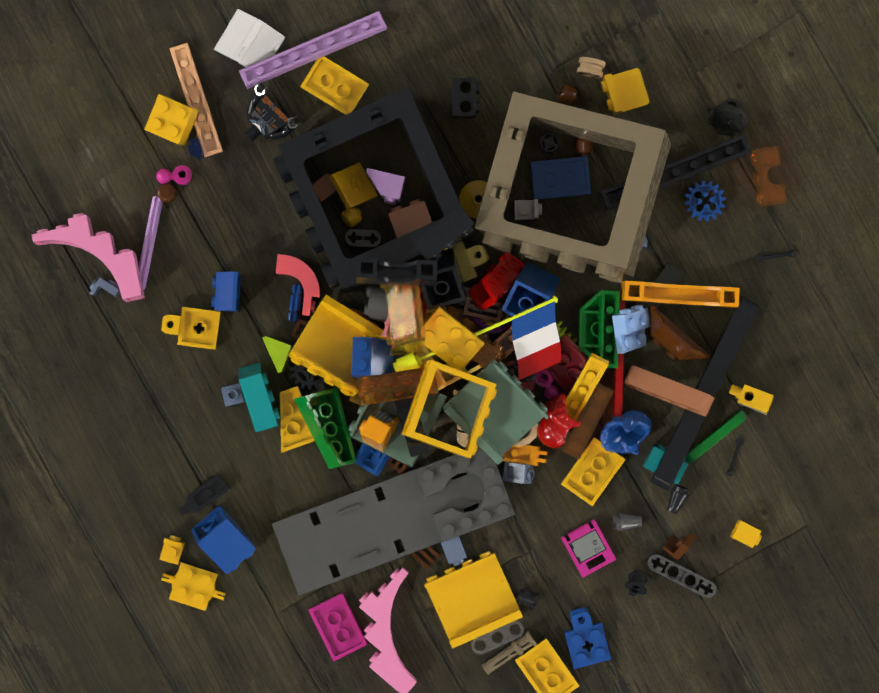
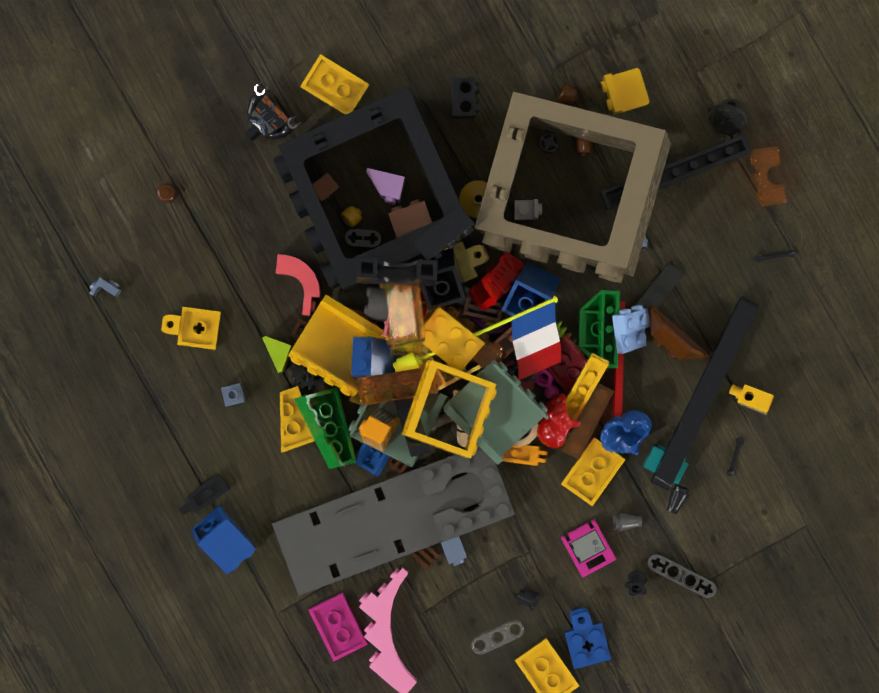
bright pink arch [32,213,145,302] -> none
lavender axle [139,196,163,290] -> none
yellow brick [144,94,199,146] -> none
dark pink plate [156,165,192,186] -> none
yellow bracket [159,535,185,565] -> none
yellow plate [161,562,226,611] -> none
light nougat tile [169,43,223,158] -> none
clear blue plate [188,138,204,160] -> none
blue slope [212,272,241,312] -> none
white piece [214,9,285,67] -> none
lavender tile [239,11,387,89] -> none
teal wedge [239,362,280,432] -> none
blue axle [288,284,303,322] -> none
yellow plate [329,162,378,210] -> none
yellow panel [424,551,523,649] -> none
dark tan pin [481,630,537,675] -> none
sand blue bracket [502,462,534,484] -> none
blue tile [530,156,591,200] -> none
tan wheel [576,57,606,78] -> none
light orange arch [620,281,740,308] -> none
nougat beam [623,365,714,416] -> none
reddish brown bracket [663,532,696,560] -> none
blue gear [684,180,726,222] -> none
green beam [685,409,748,463] -> none
yellow brick [730,520,762,548] -> none

